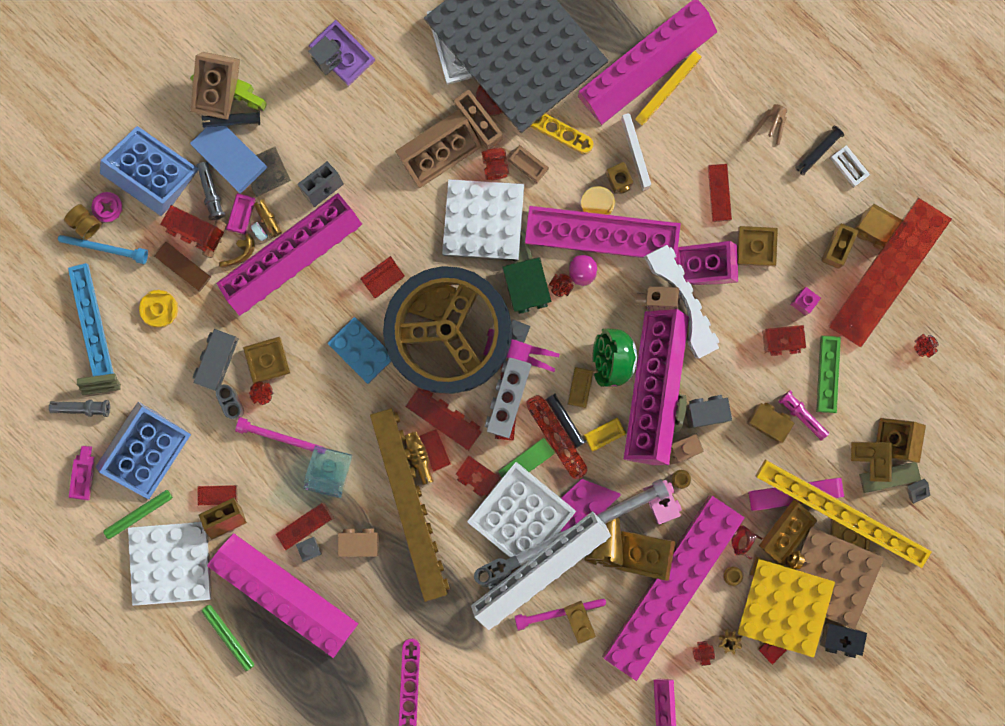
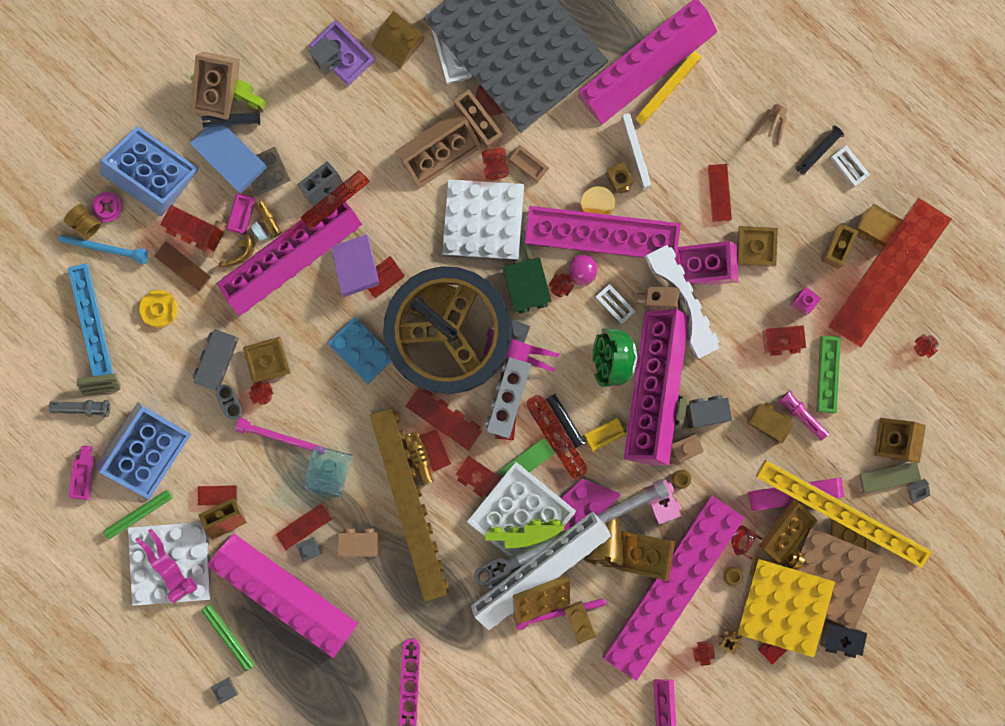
dark grey pin [197,162,226,220] -> none
yellow beam [530,114,594,154] -> none
pearl gold tile [567,367,594,408] -> none
pearl gold plate [851,442,892,482] -> none
none -> dark pink flag [135,528,198,604]
none -> dark grey plate [211,677,238,704]
none -> clear red tile [300,170,370,229]
none -> medium lavender tile [332,234,380,297]
none -> pearl gold slope [371,11,424,69]
none -> black pin [410,297,458,340]
none -> lime slope [485,519,565,548]
none -> pearl gold plate [513,575,570,624]
none -> white tile [595,284,636,325]

